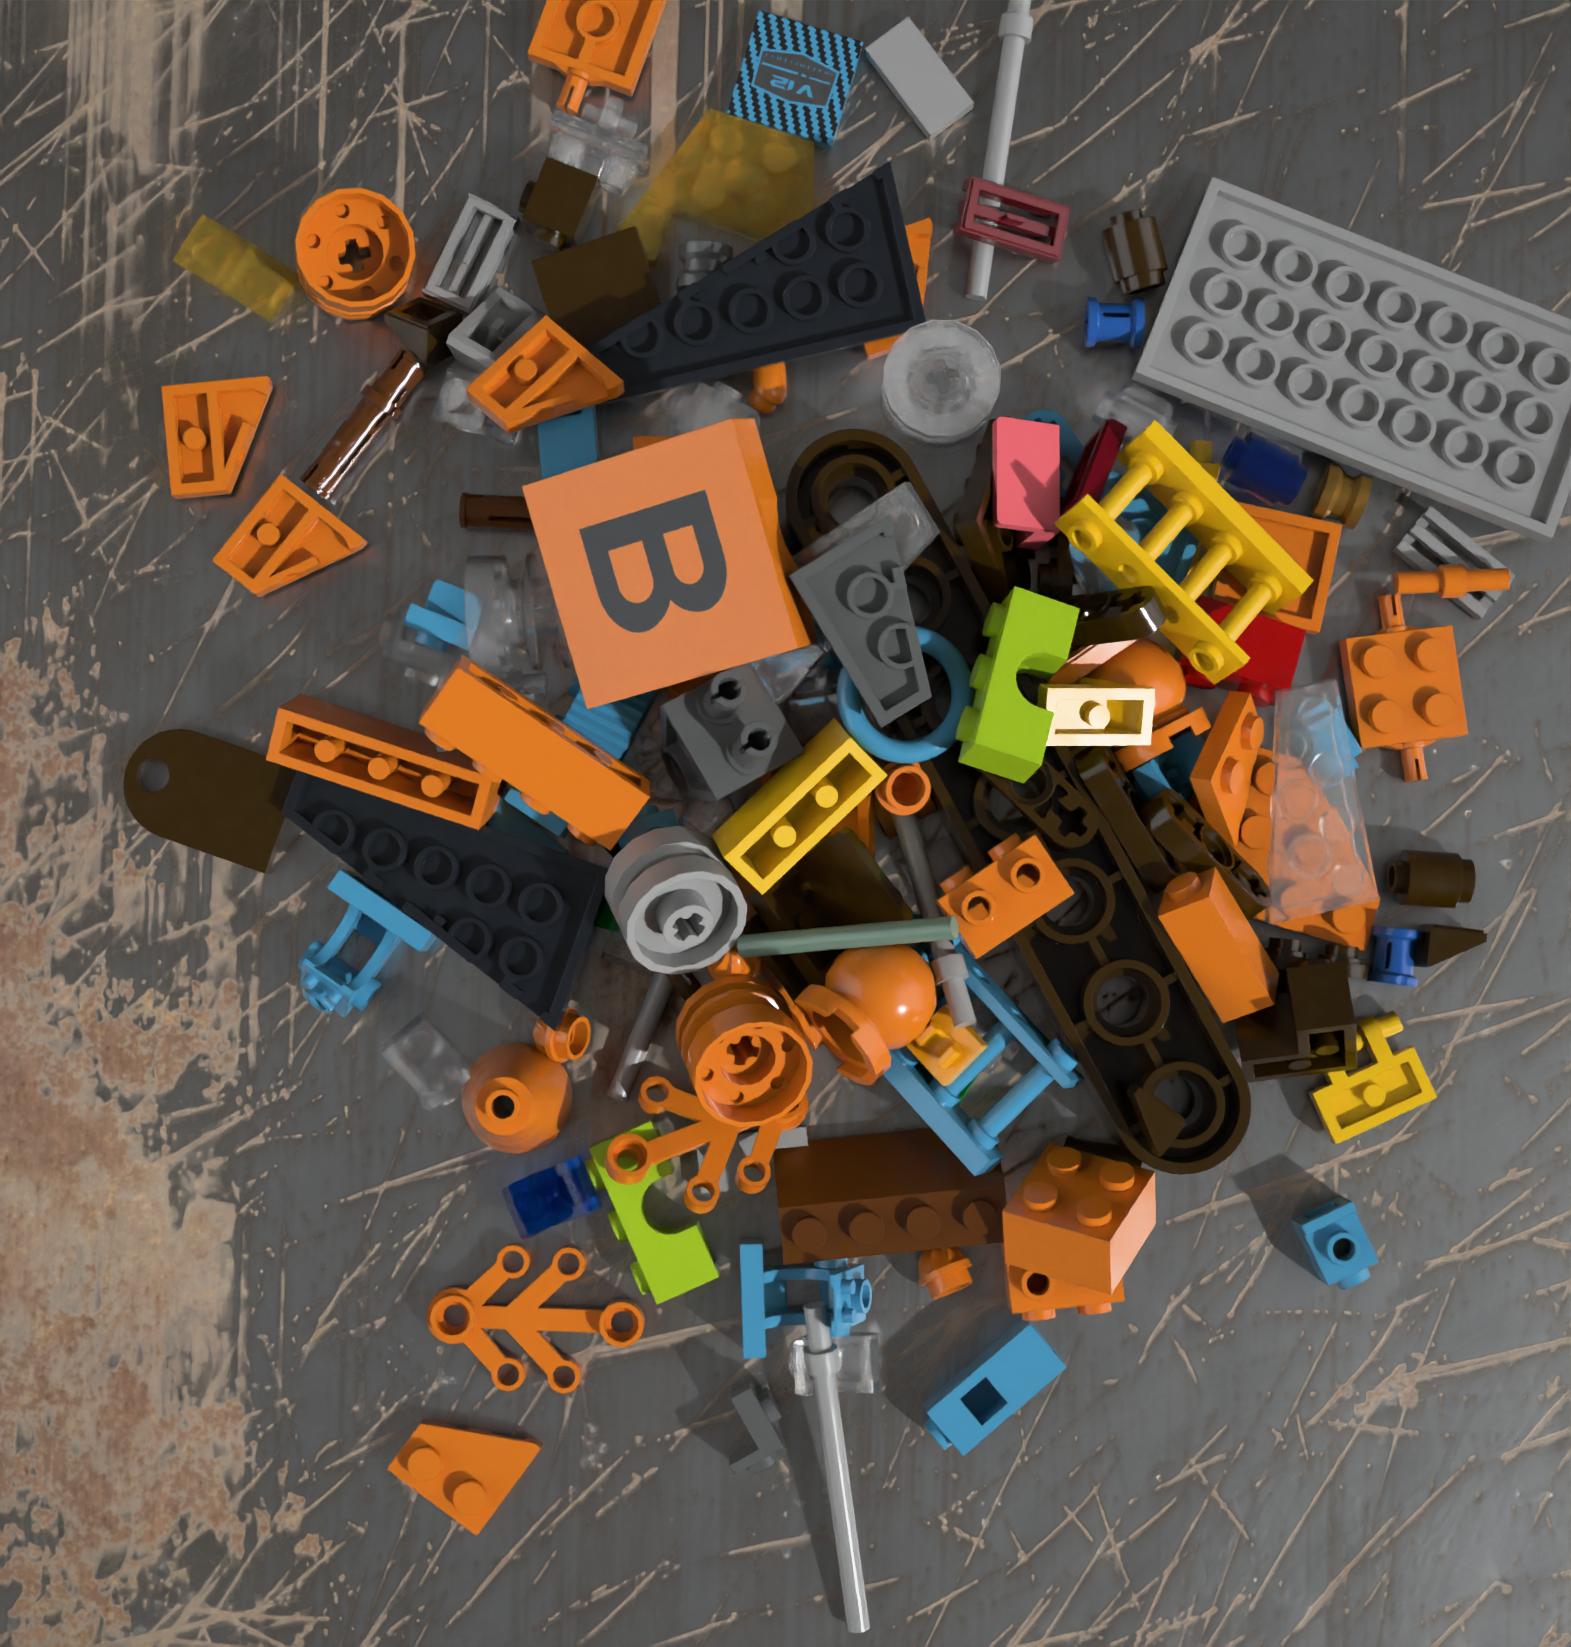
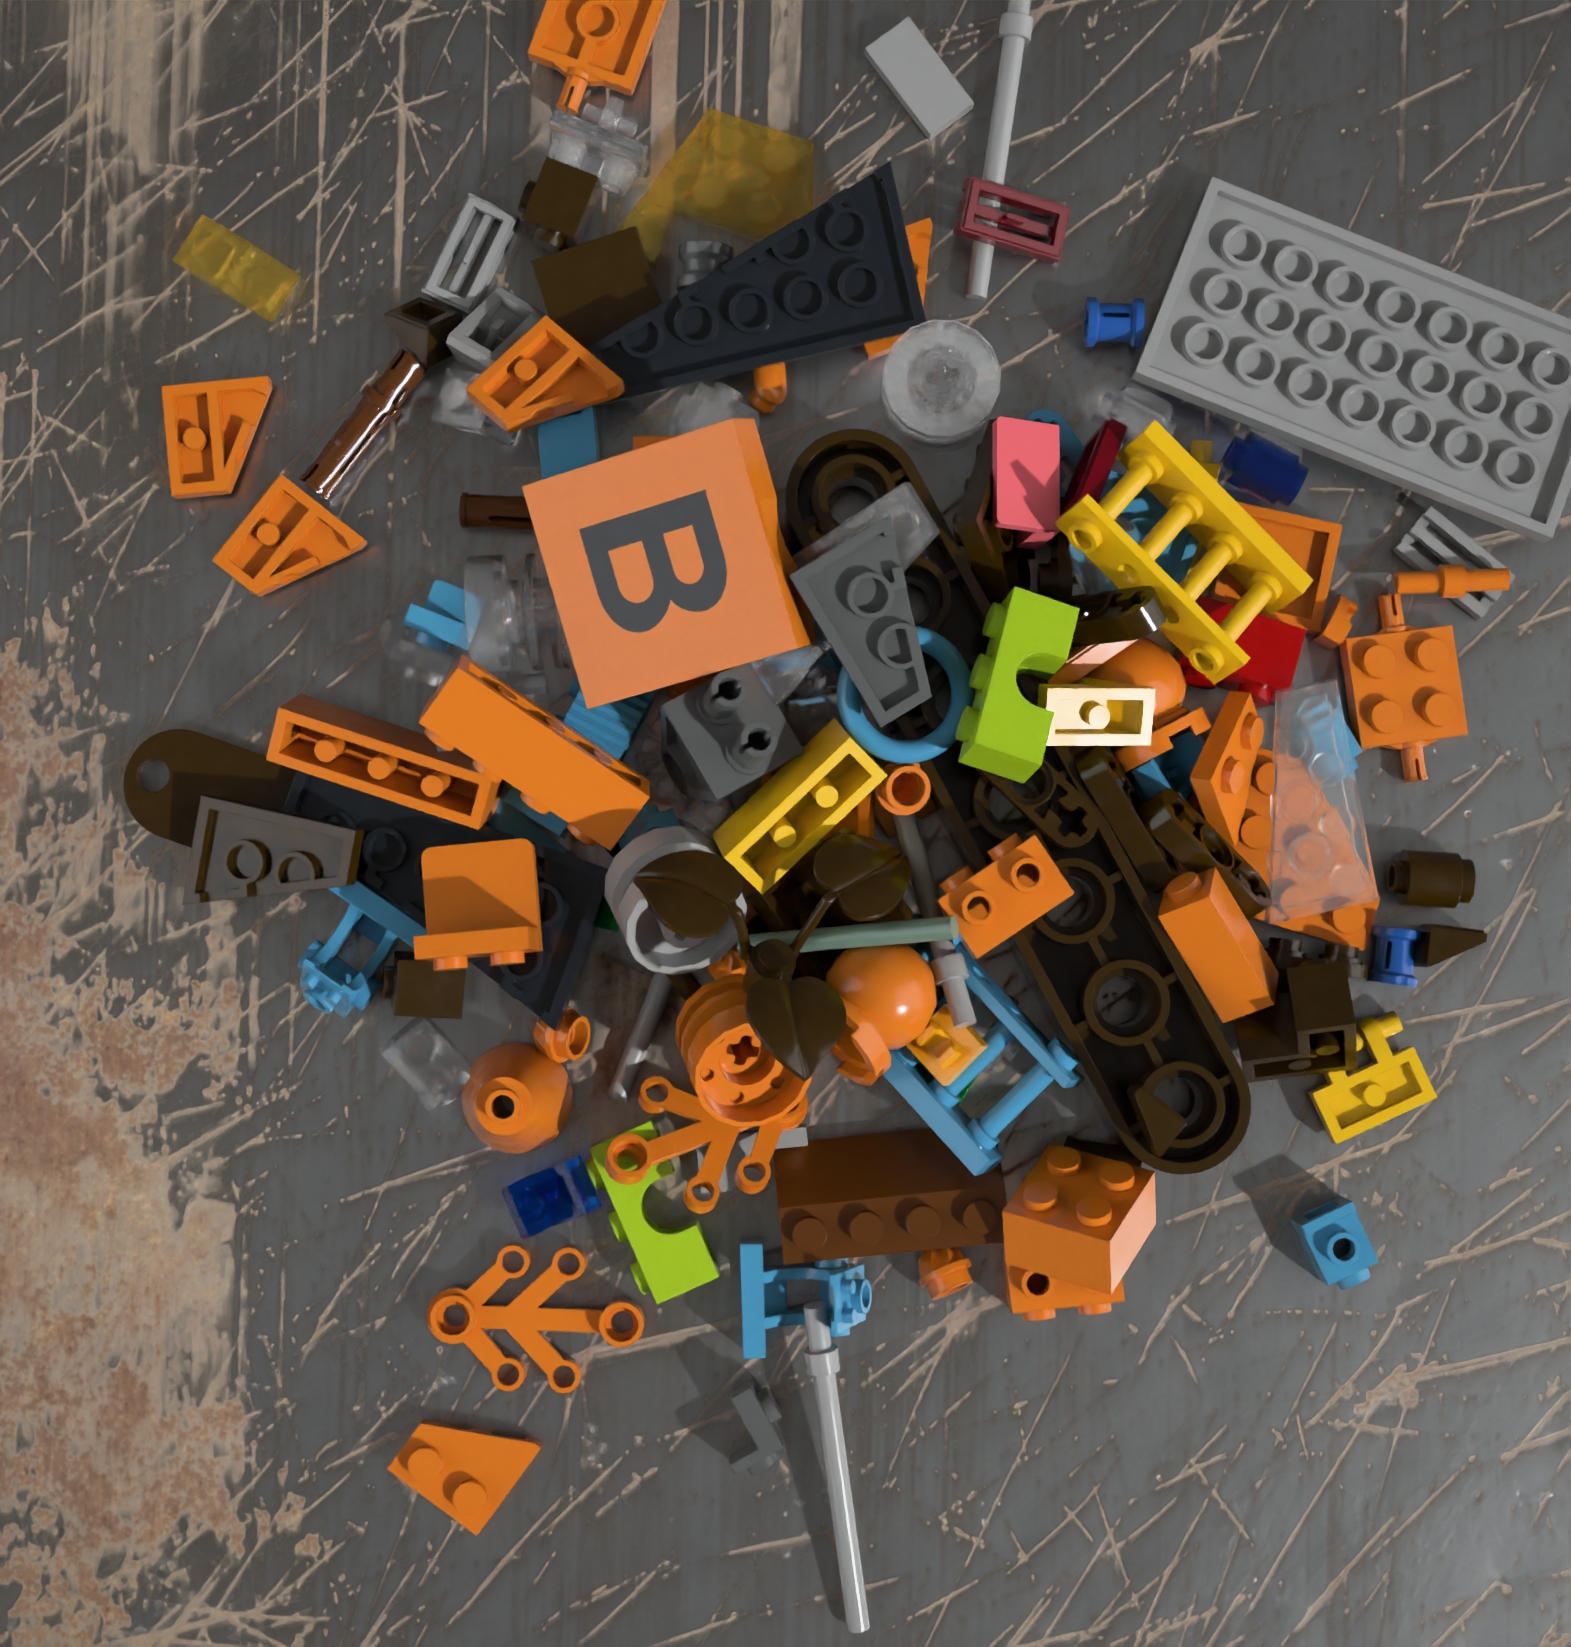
orange wheel [295,188,416,320] -> none
tile [726,10,864,151] -> none
clear bracket [789,1332,881,1396] -> none
dark azure brick [923,1318,1067,1456] -> none
dark brown brick [1101,209,1168,296] -> none
pearl gold wheel [1310,463,1373,530] -> none
none -> dark brown wing [182,795,365,905]
none -> dark brown brick [381,951,466,1019]
none -> orange bracket [413,838,543,971]
none -> dark brown plant [634,834,911,1081]
none -> orange tile [1311,593,1358,650]

